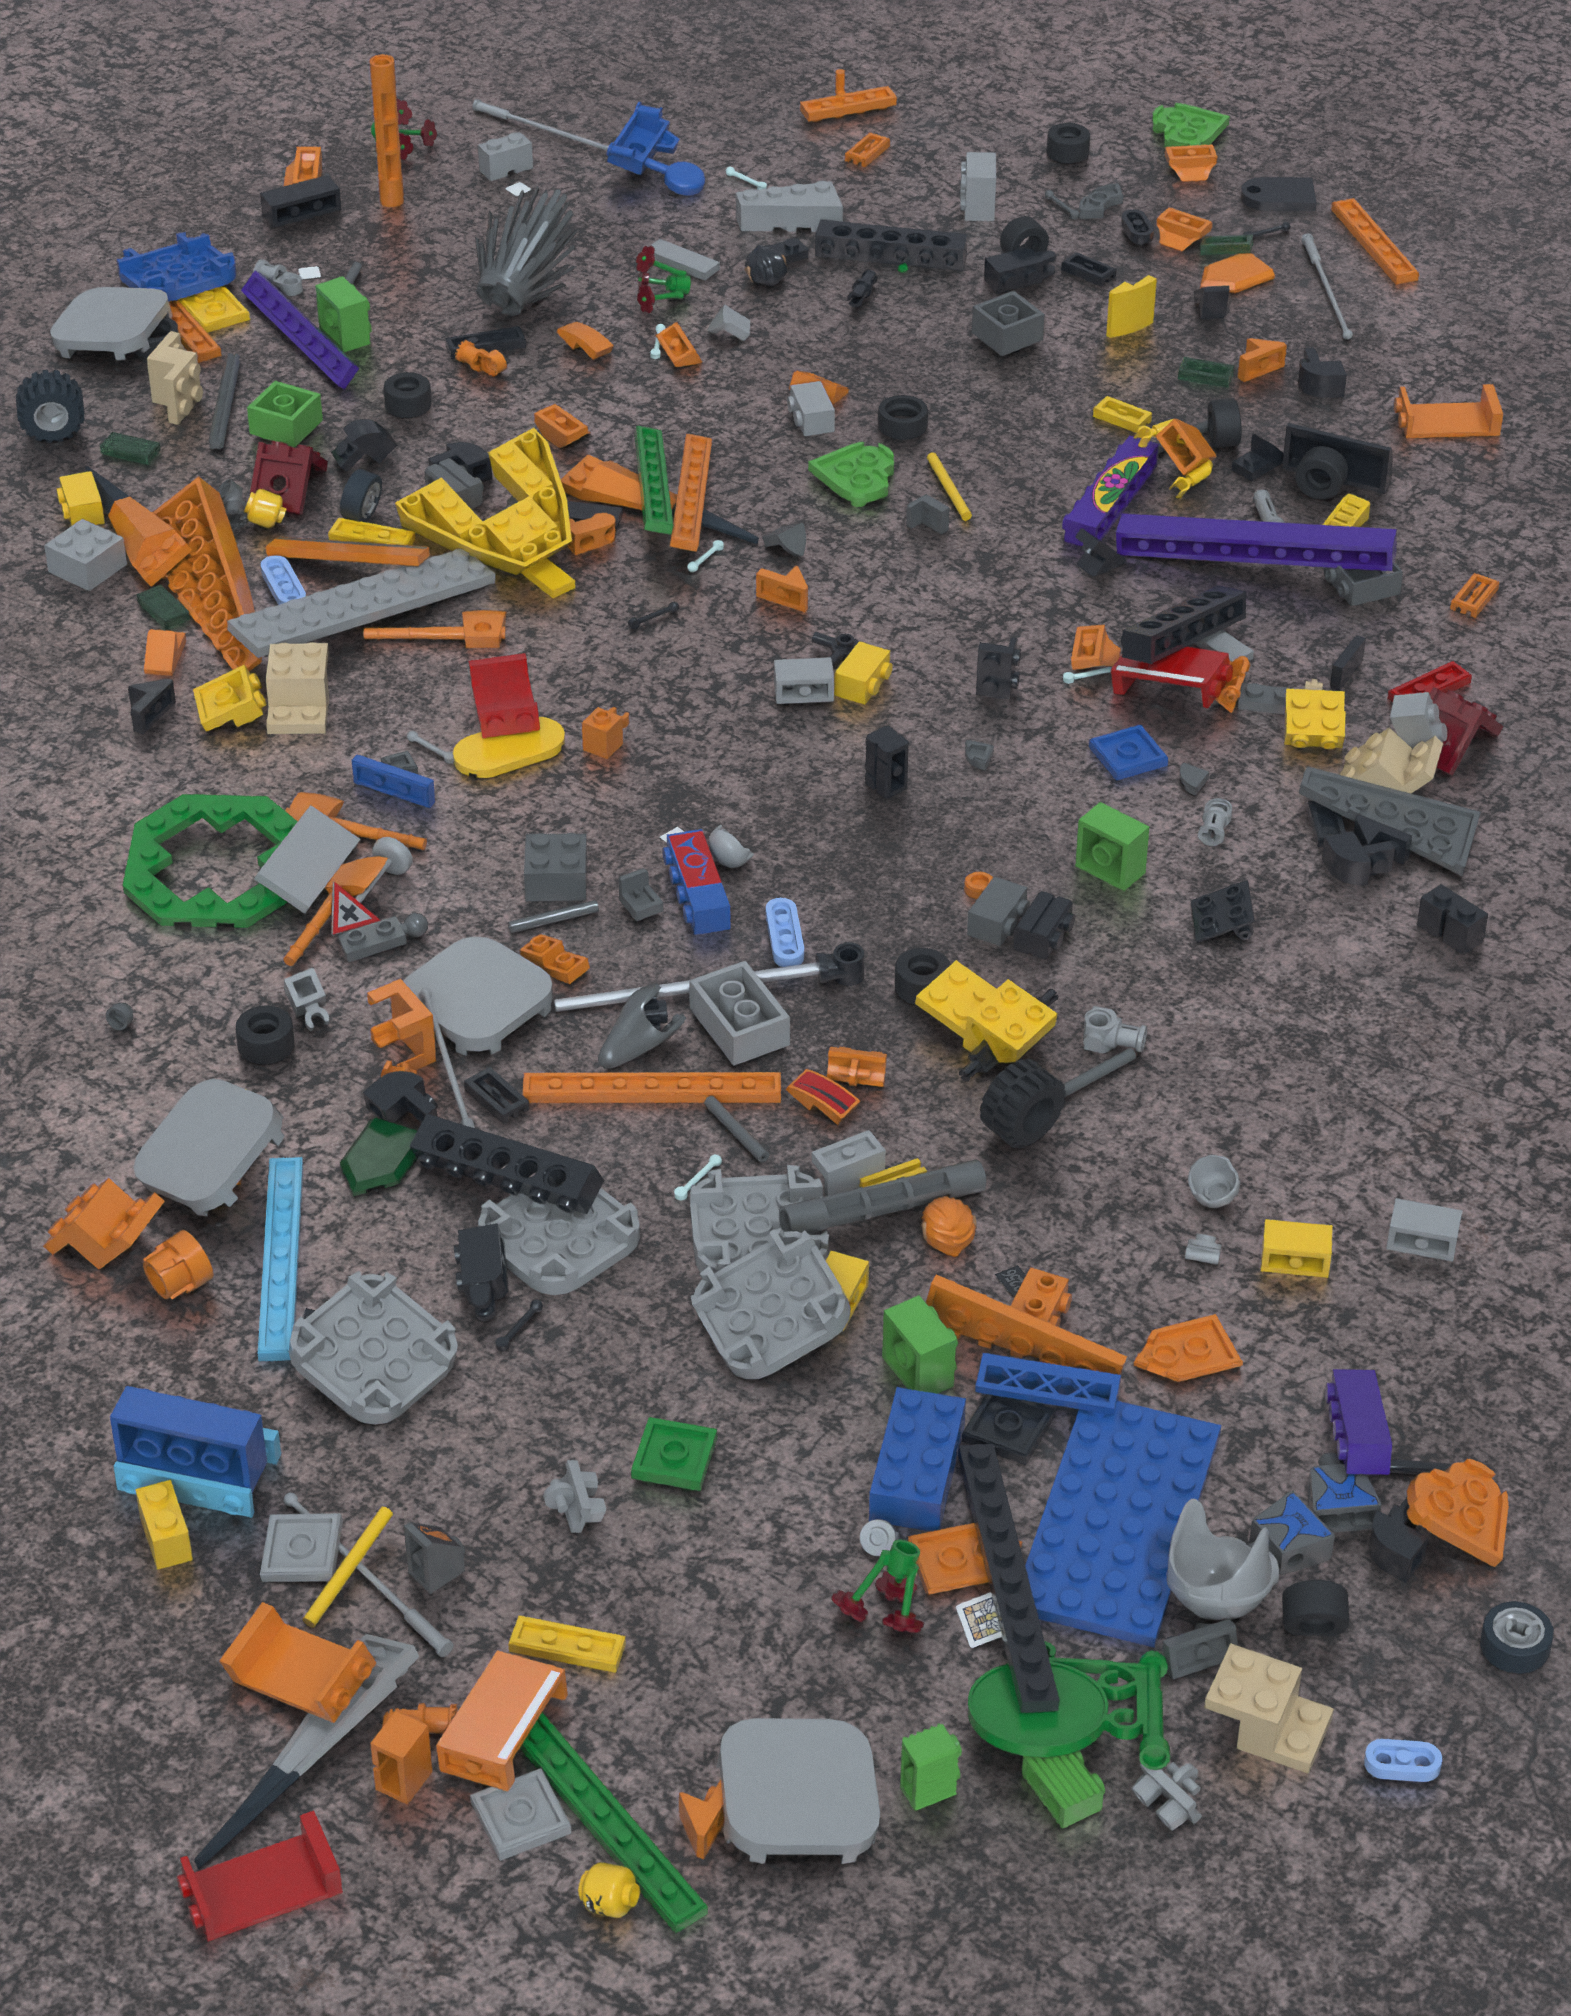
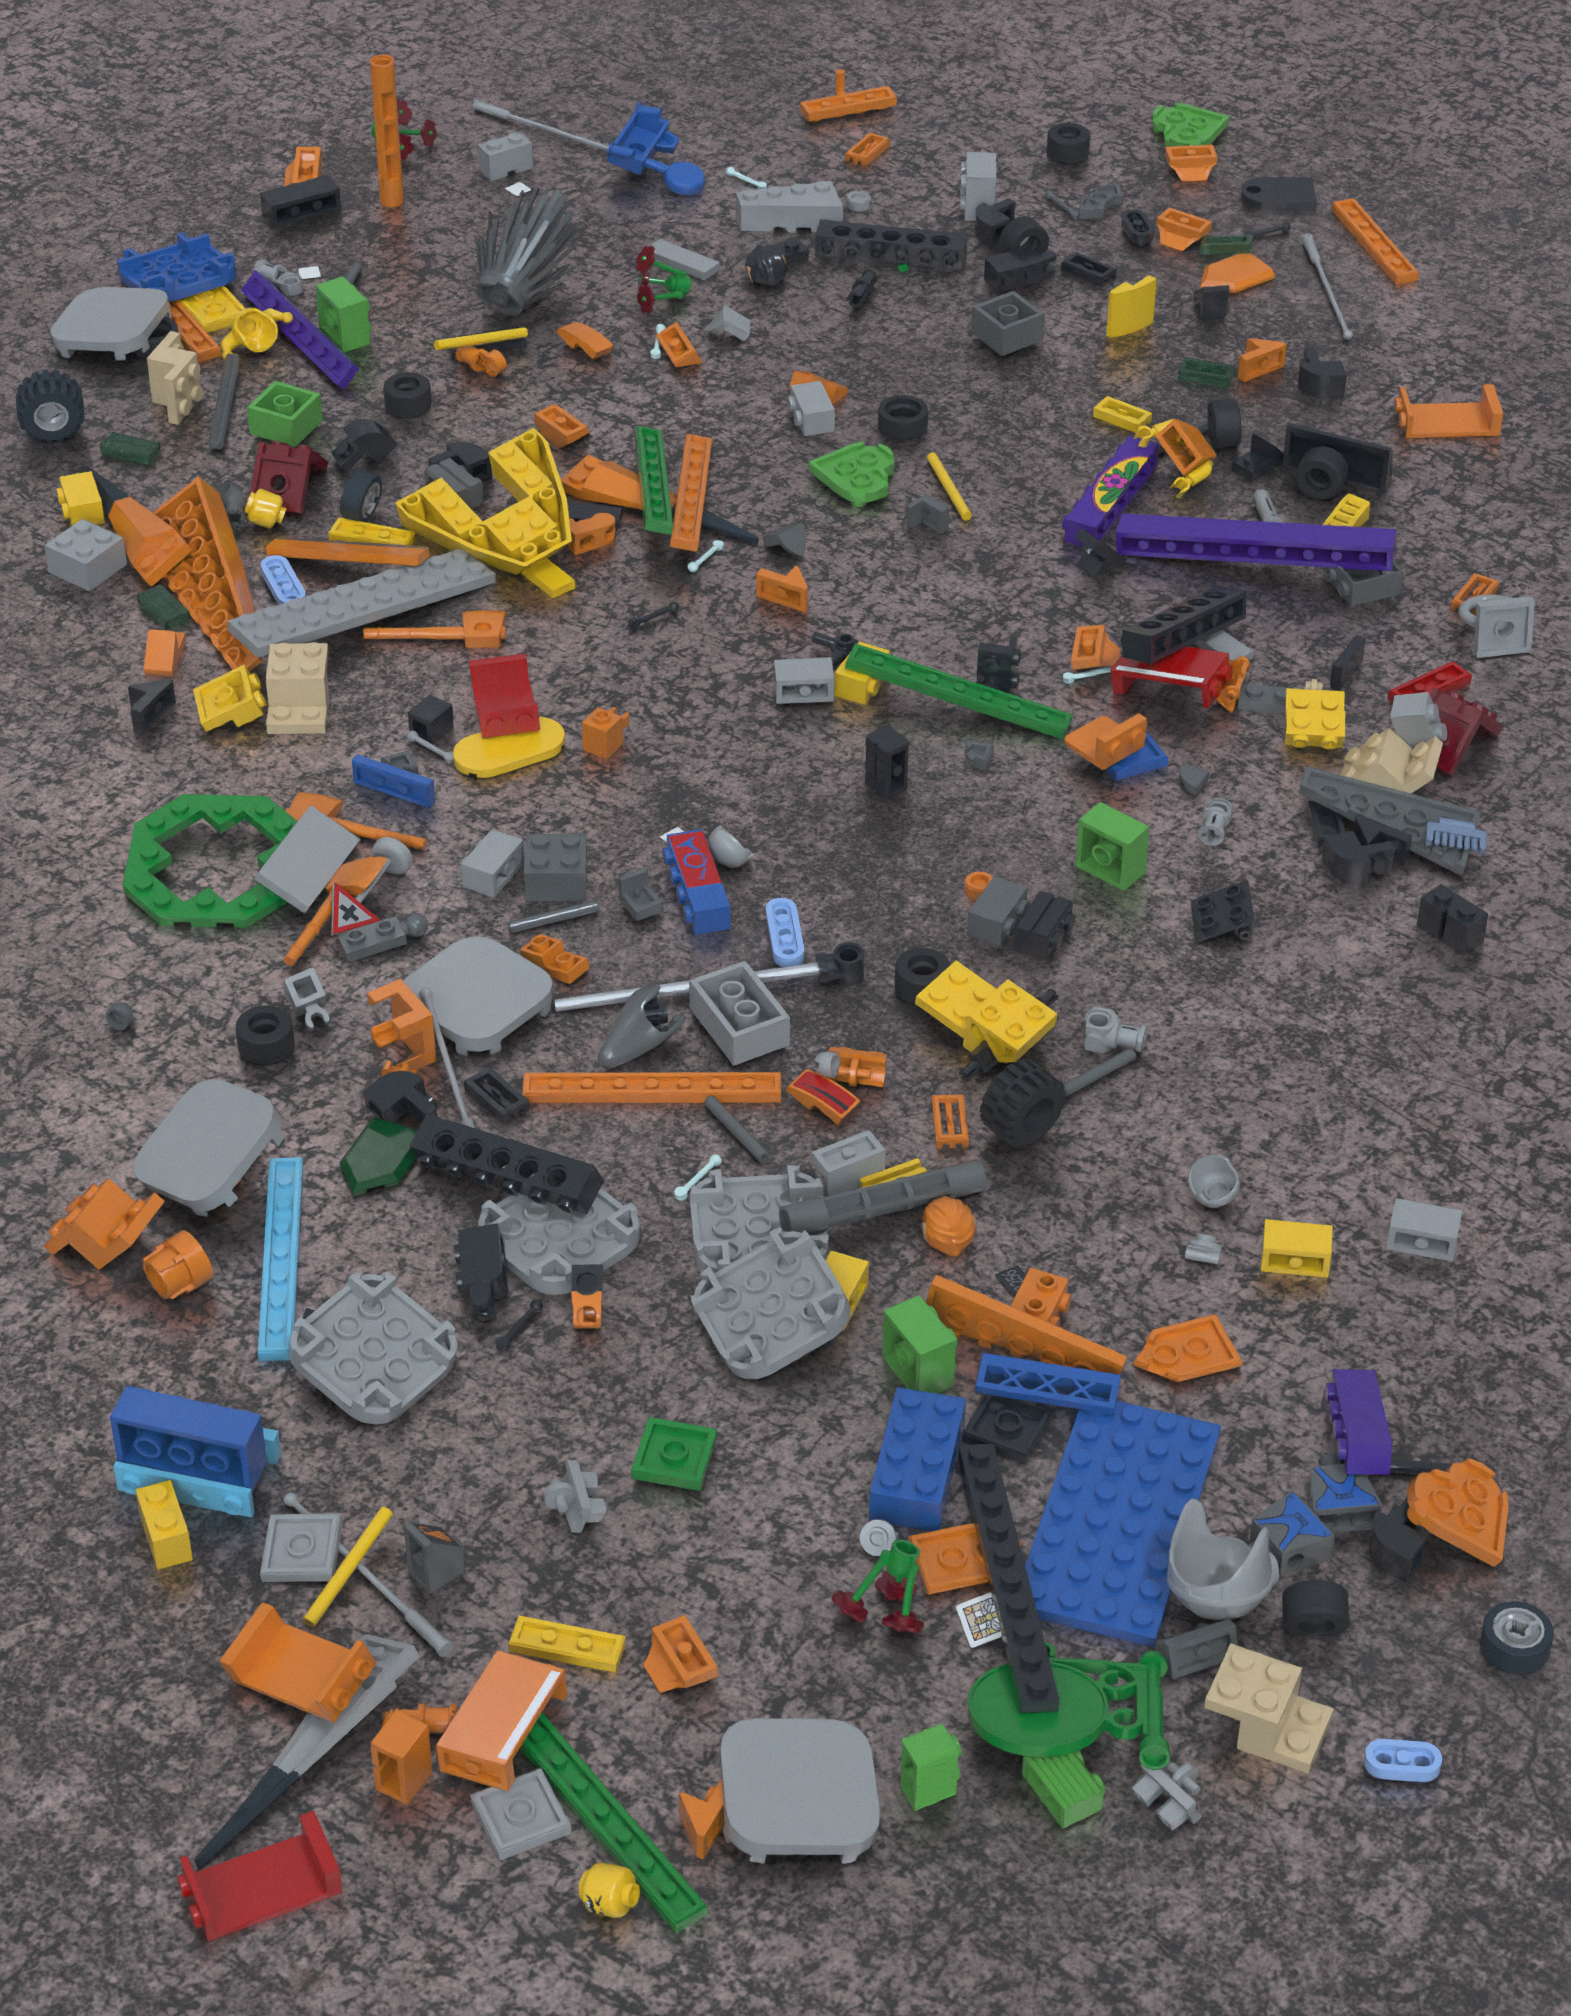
none -> yellow piece [220,308,293,360]
none -> black brick [408,694,454,744]
none -> yellow bar [434,327,528,351]
none -> light grey brick [460,829,524,898]
none -> leg [572,1264,604,1329]
none -> orange slope [643,1615,718,1693]
none -> light grey hinge [814,1051,840,1078]
none -> green tile [845,643,1073,740]
none -> light grey tile [846,191,870,212]
none -> orange tile [931,1094,969,1149]
none -> black brick [975,198,1015,248]
none -> orange bracket [1064,713,1147,770]
none -> sand blue piece [1425,817,1487,855]
none -> light grey tile [1458,595,1535,658]

